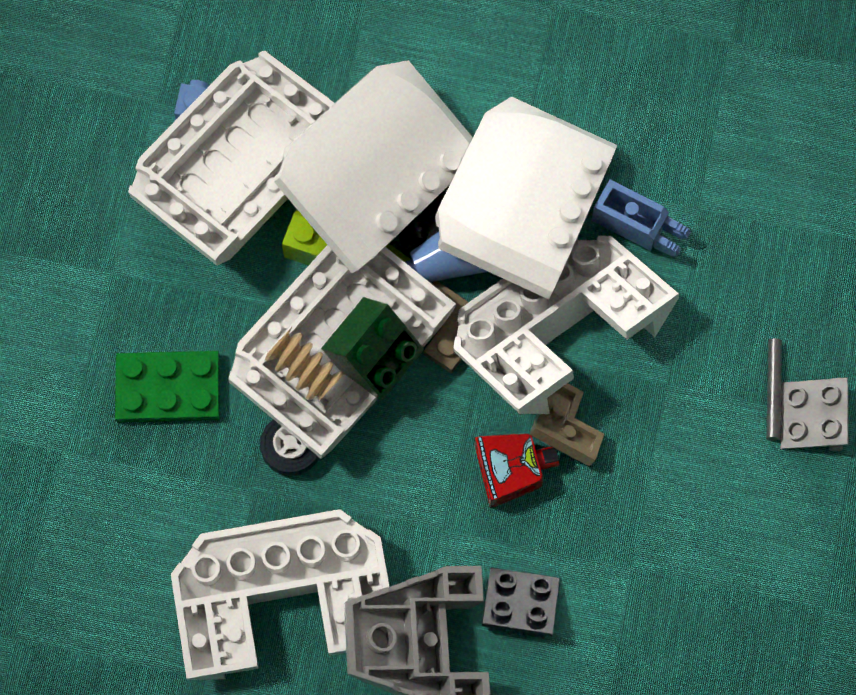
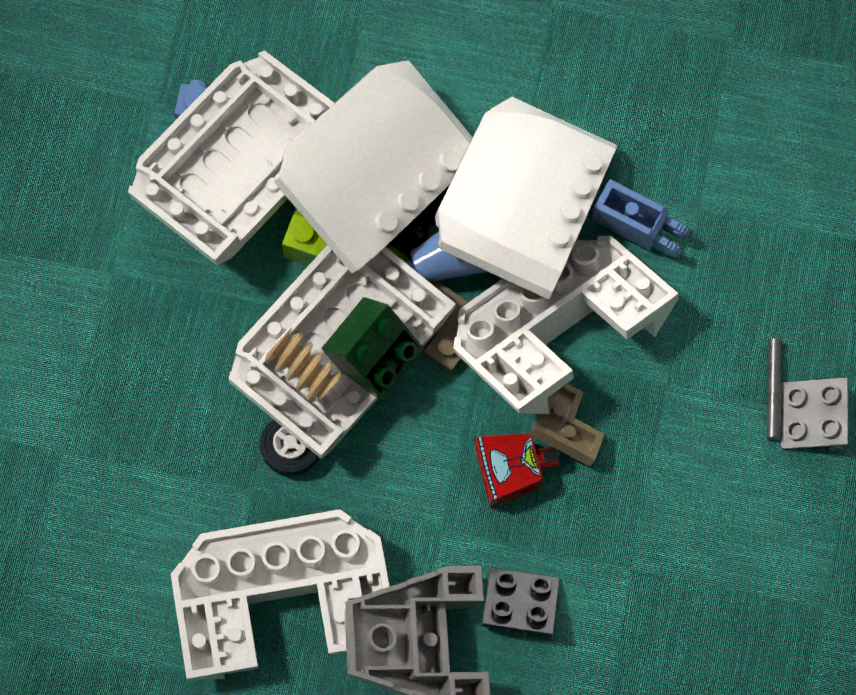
green plate [115,351,220,423] -> none

